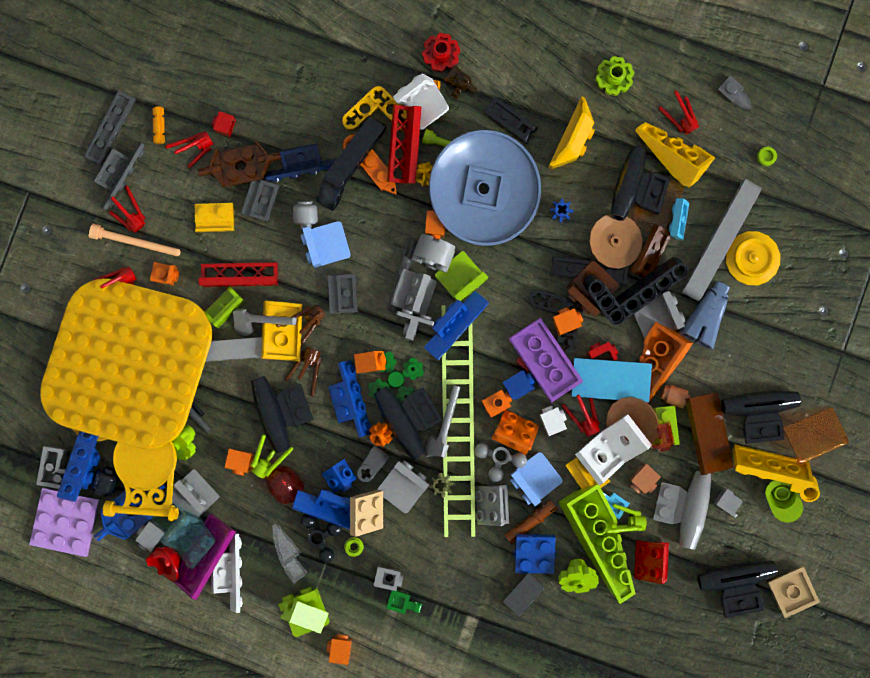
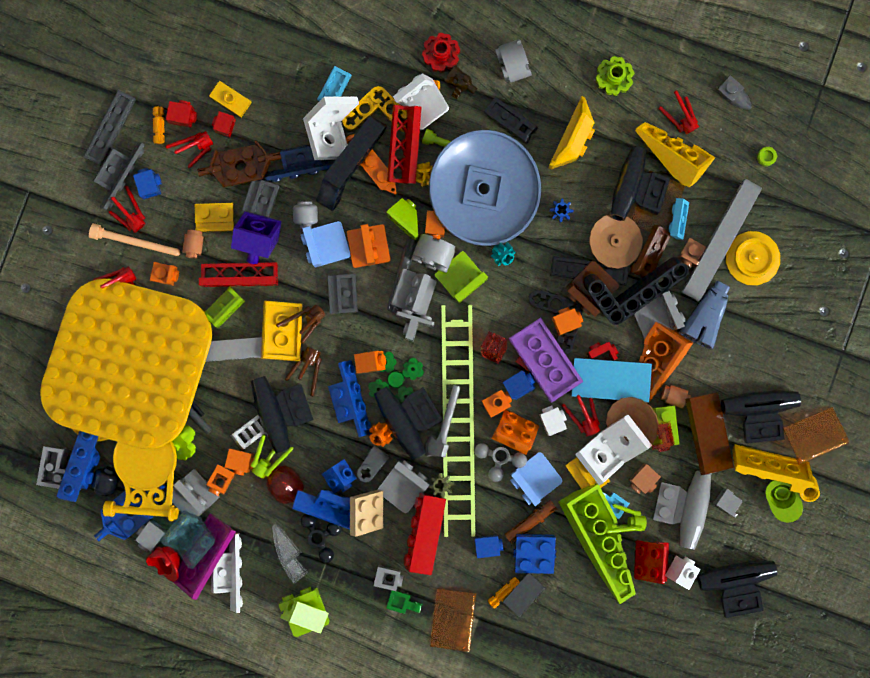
lavender plate [29,488,100,557] -> none
light grey piece [233,308,297,336] -> none
orange brick [326,633,352,665] -> none
lime plate [344,537,364,557] -> none
blue bracket [424,291,489,360] -> none
light grey bracket [475,485,509,526] -> none
lime plant [558,559,599,593] -> none
tan plate [767,566,820,618] -> none
none -> blue brick [133,168,162,200]
none -> red brick [166,100,197,128]
none -> nougat brick [182,230,204,259]
none -> orange brick [206,464,235,496]
none -> yellow plate [209,80,252,118]
none -> dark purple brick [231,211,282,264]
none -> white slope [231,415,265,451]
none -> white bracket [303,97,359,160]
none -> medium azure plate [317,66,352,101]
none -> orange bracket [347,224,390,268]
none -> lime slope [386,198,419,242]
none -> red brick [403,492,446,575]
none -> clear orange piece [430,588,476,652]
none -> blue brick [474,535,503,558]
none -> clear red brick [480,331,507,364]
none -> light orange axle [488,577,520,608]
none -> teal gear [491,242,516,266]
none -> light grey brick [495,39,532,83]
none -> white brick [665,556,701,590]
none -> nougat bracket [678,238,706,268]

